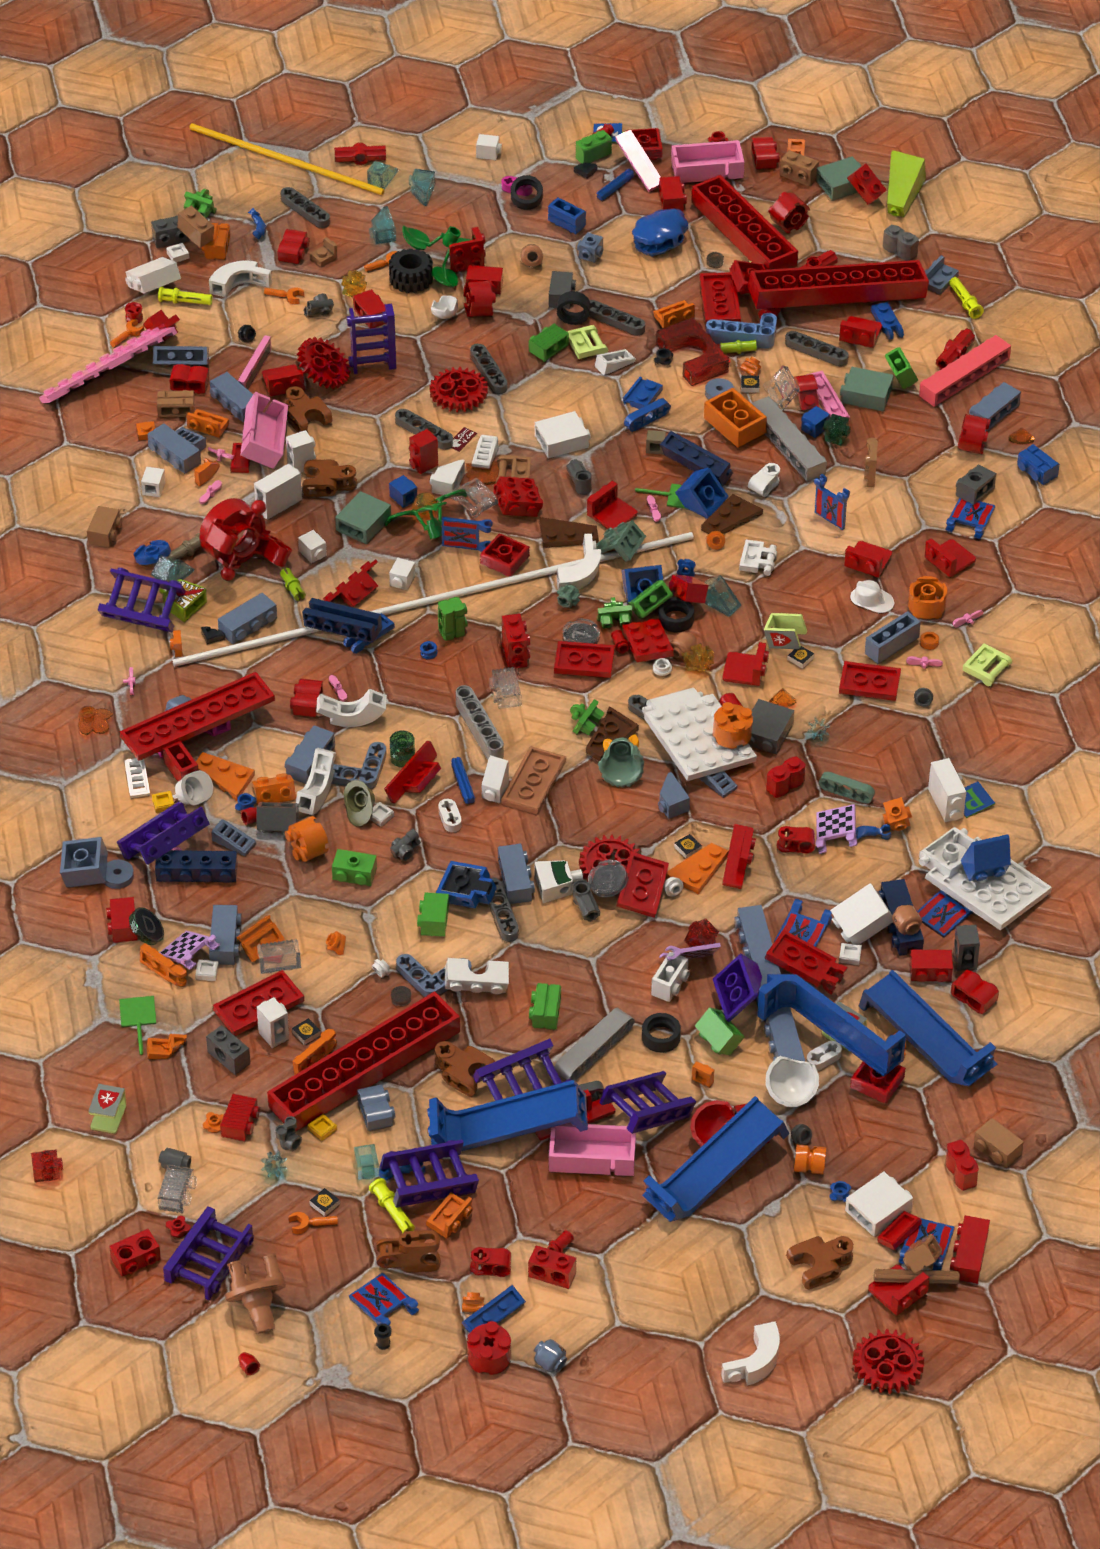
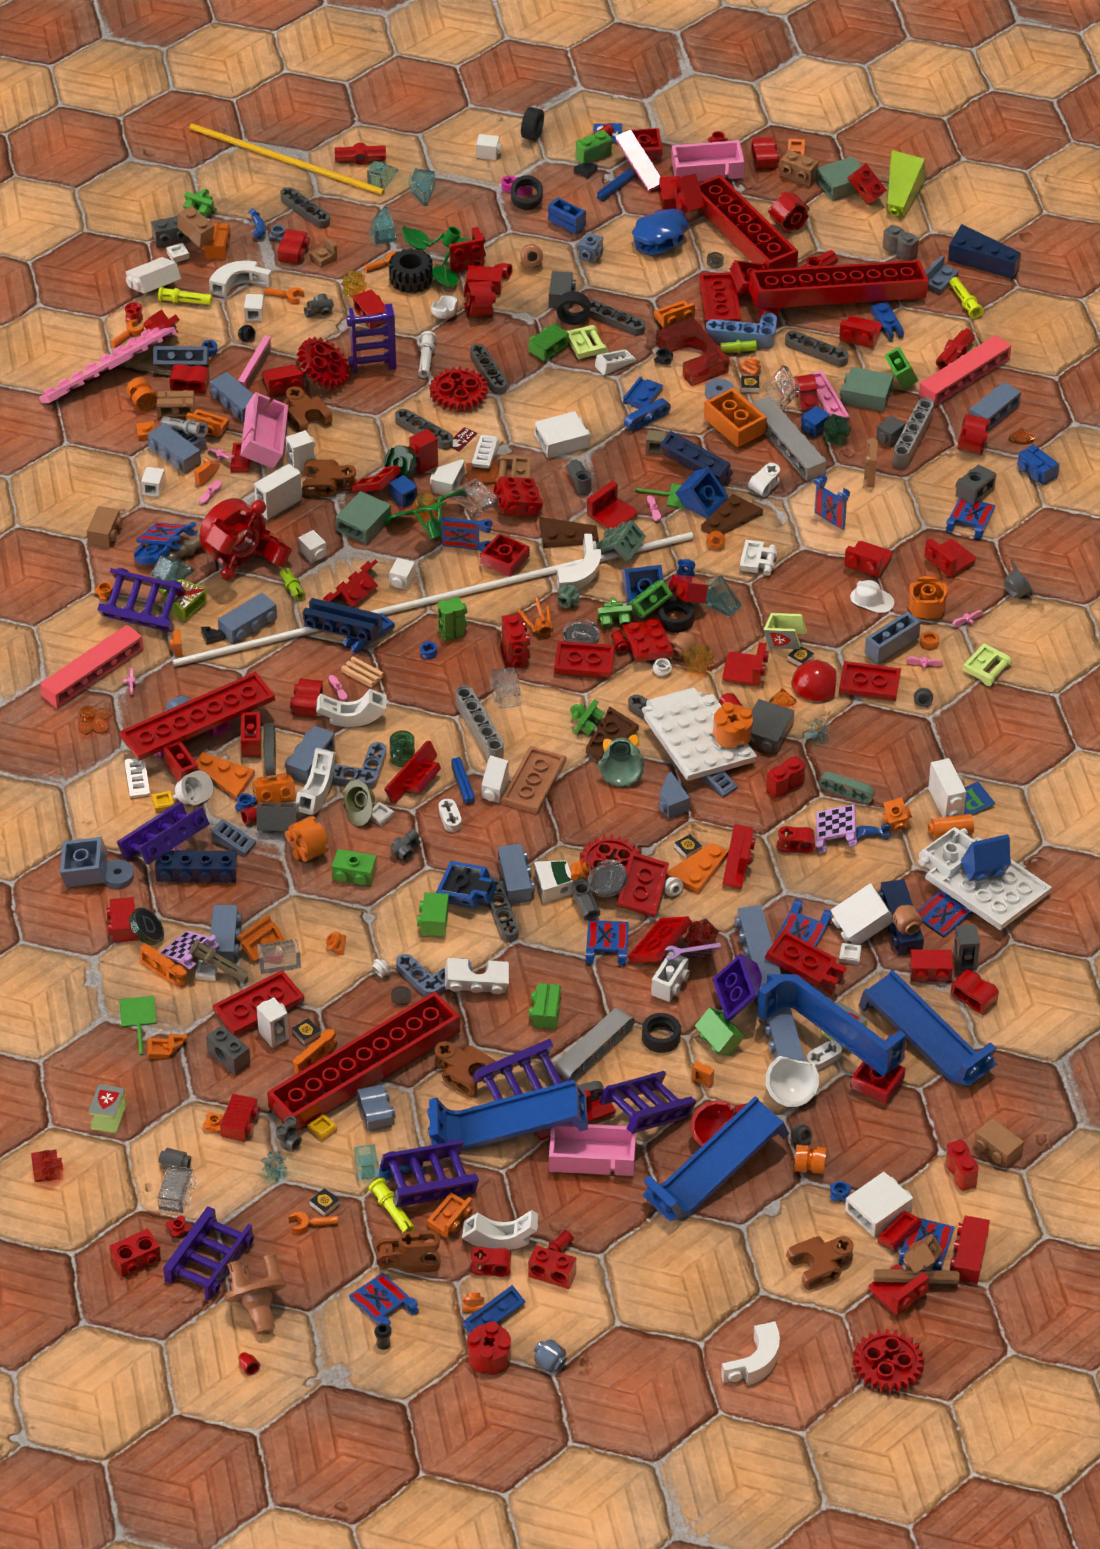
none -> coral brick [40,625,143,708]
none -> orange plate [94,582,113,600]
none -> orange wheel [126,377,157,411]
none -> blue flag [136,522,198,550]
none -> light grey pin [161,416,208,438]
none -> dark tan pin [188,938,249,982]
none -> blue bush [201,340,218,356]
none -> red brick [241,712,262,757]
none -> white brick [244,294,265,322]
none -> dark grey beam [264,722,276,776]
none -> sand blue plate [268,225,286,241]
none -> light nougat tile [341,657,383,688]
none -> red plate [351,465,401,493]
none -> dark green tile [384,445,416,479]
none -> white pin [418,331,436,378]
none -> white arch [462,1210,538,1250]
none -> red hose [494,263,513,278]
none -> orange plant [517,597,553,637]
none -> black tyre [521,107,544,141]
none -> orange plate [571,859,590,881]
none -> blue flag [586,920,629,965]
none -> red plate [627,916,692,963]
none -> red brick [670,173,705,213]
none -> red cylinder [791,660,836,701]
none -> dark grey brick [876,415,905,447]
none -> light grey beam [893,398,934,468]
none -> orange brick [928,814,974,838]
none -> dark blue wedge [948,224,1021,279]
none -> dark grey piece [1004,559,1034,598]

